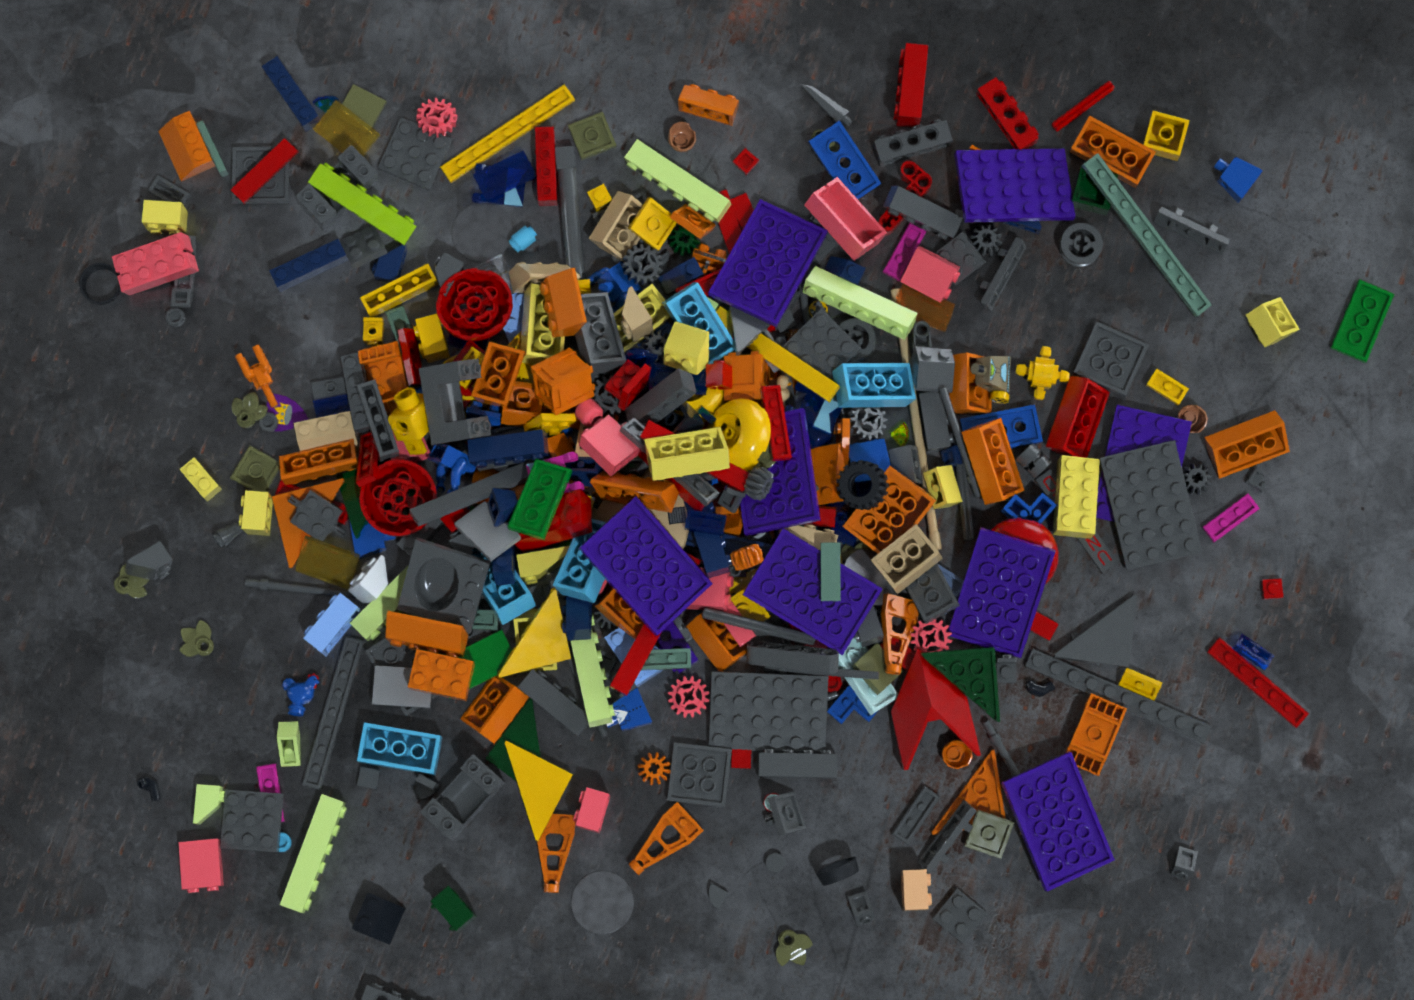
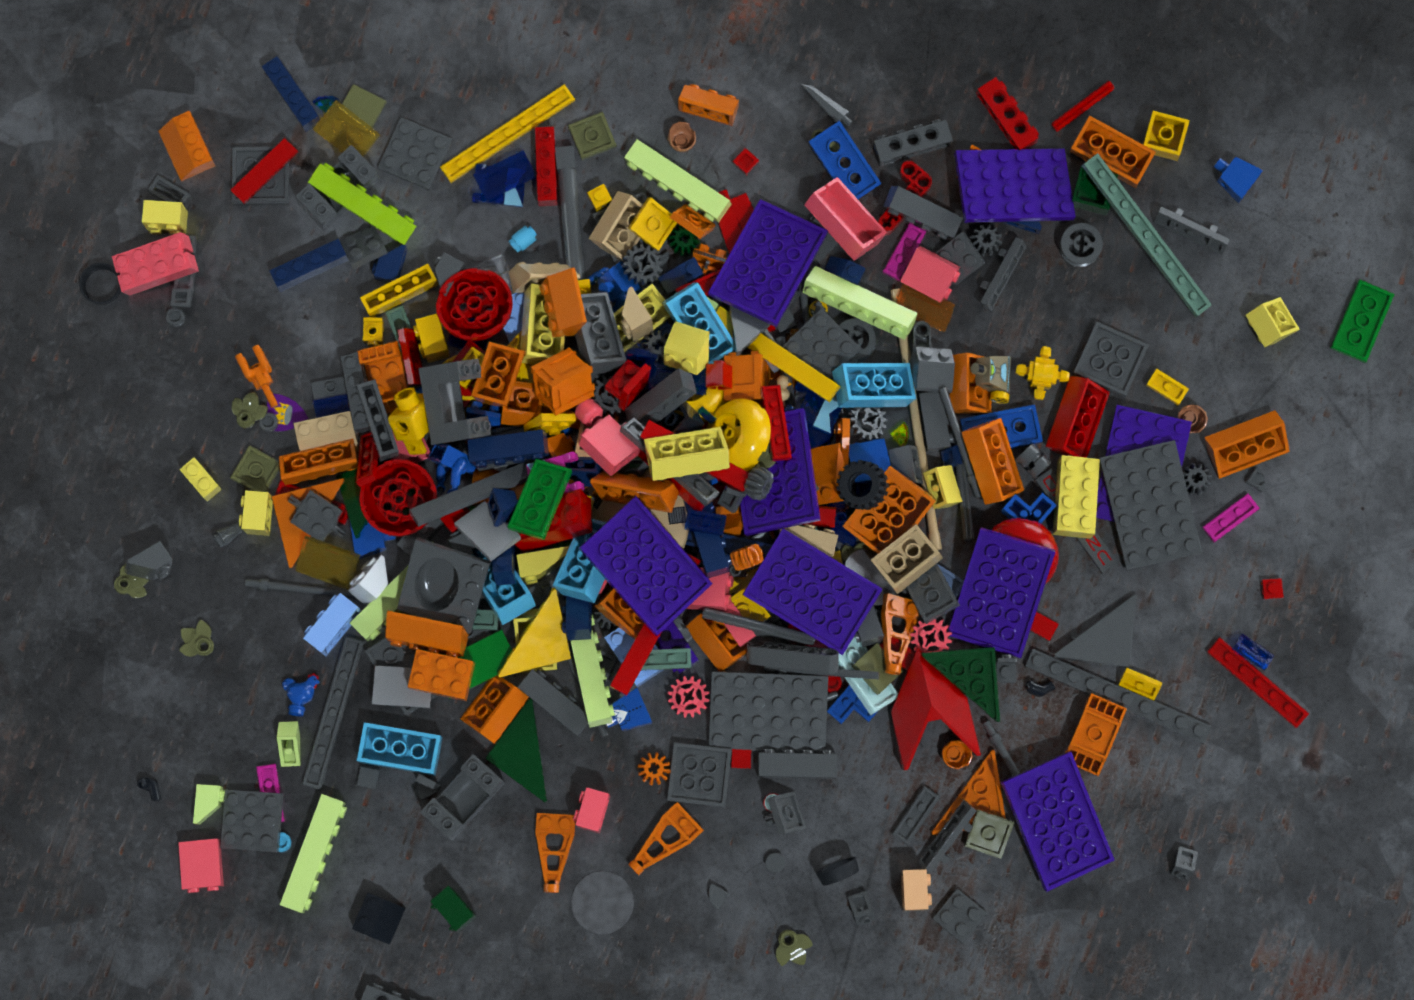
sand green tile [196,120,229,177] -> none
coral gear [416,98,457,138] -> none
yellow tile [505,741,573,842] -> none
sand green tile [820,542,841,601] -> none
red brick [894,43,928,128] -> none

